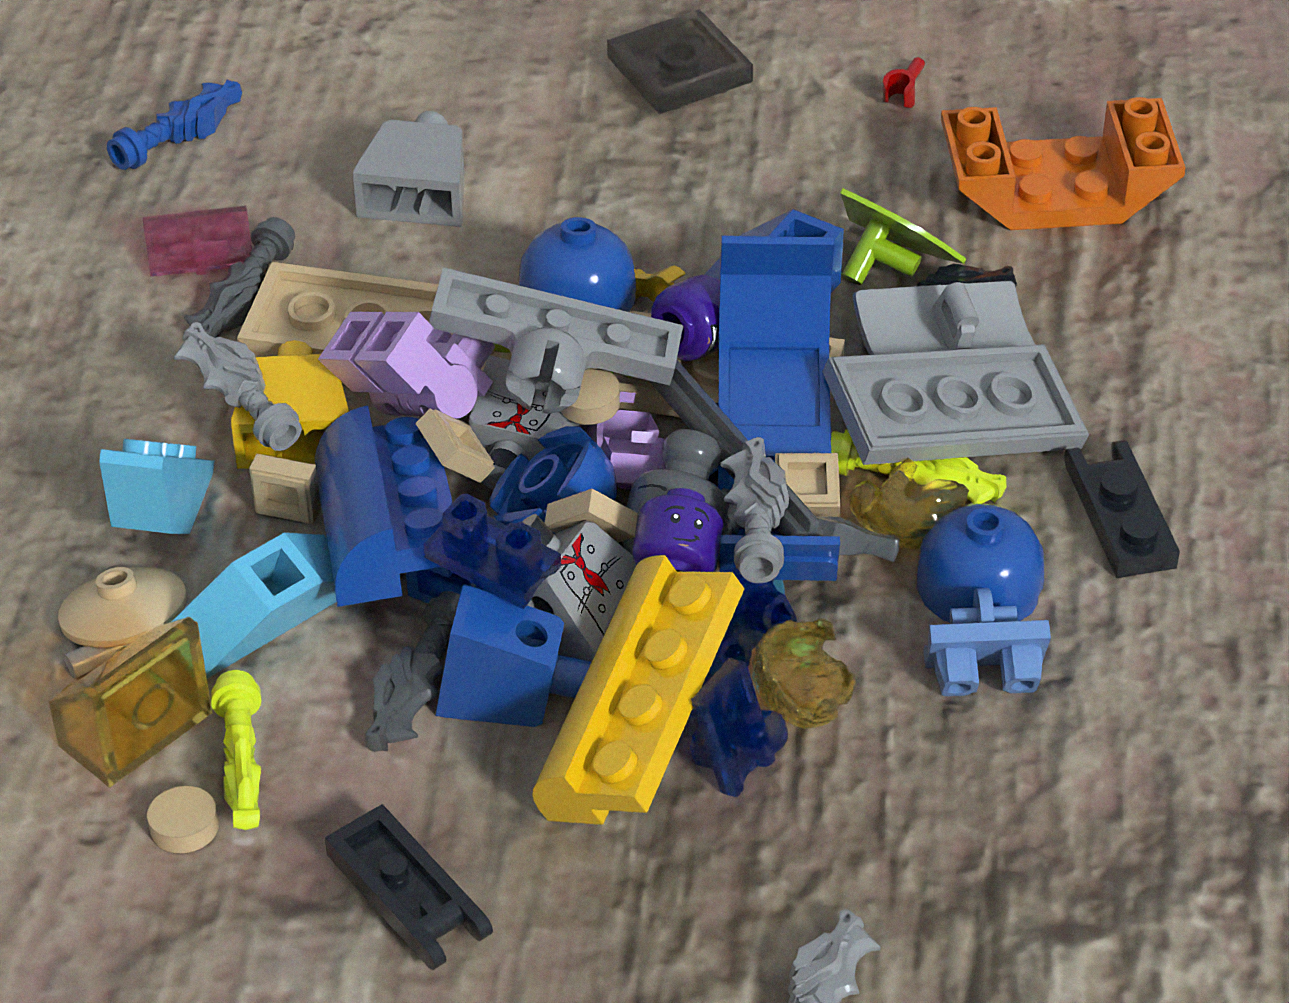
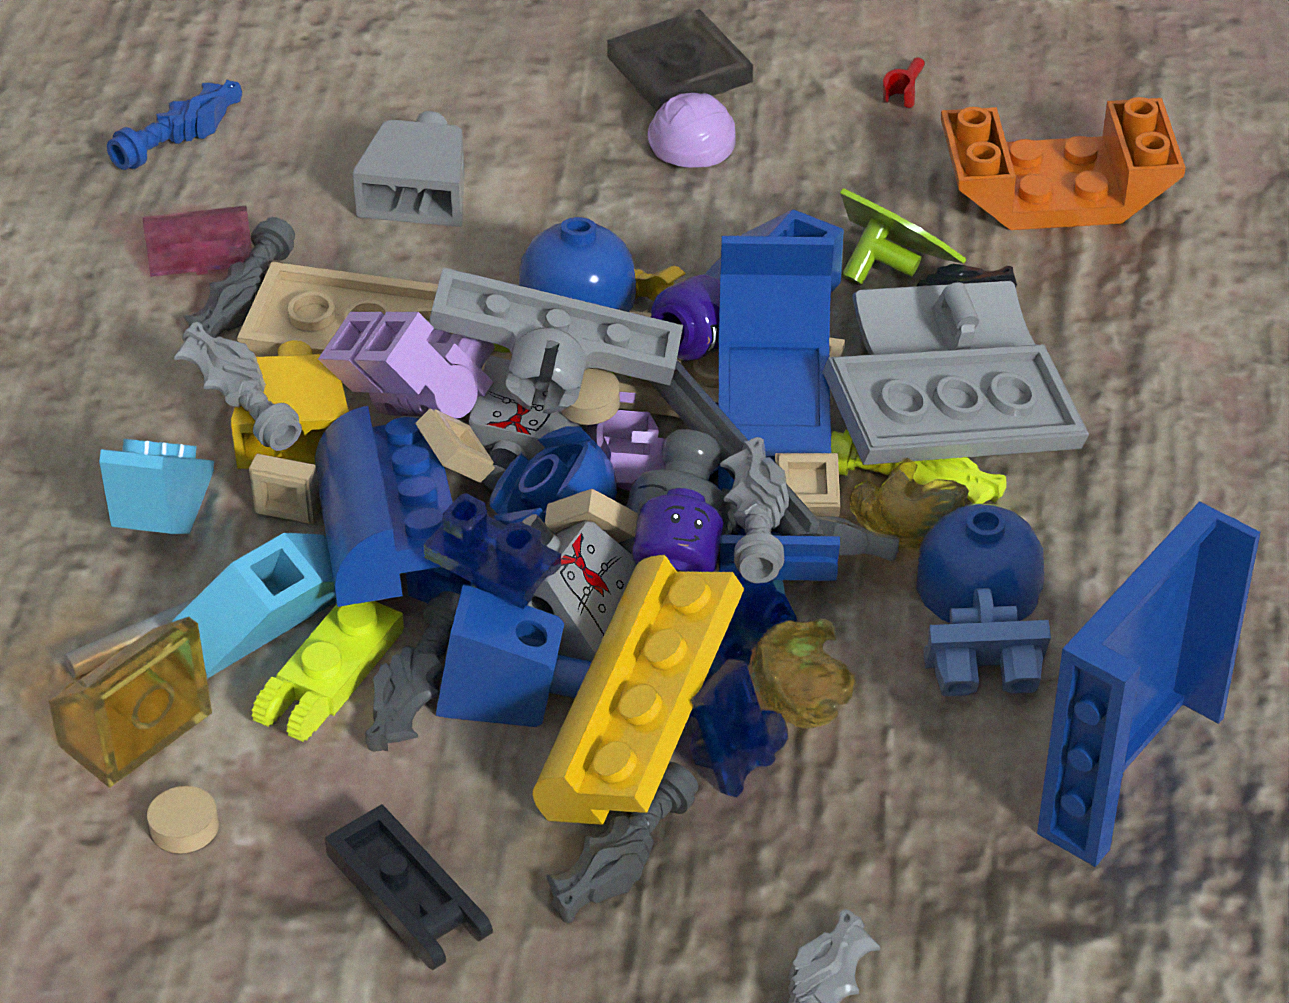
tan dish [58,567,187,648] -> none
neon yellow piece [211,670,262,830] -> none
black hinge [1064,440,1180,578] -> none
none -> neon yellow hinge [251,601,404,742]
none -> dark grey piece [546,762,699,923]
none -> lavender piece [648,93,736,168]
none -> blue panel [1037,501,1261,867]

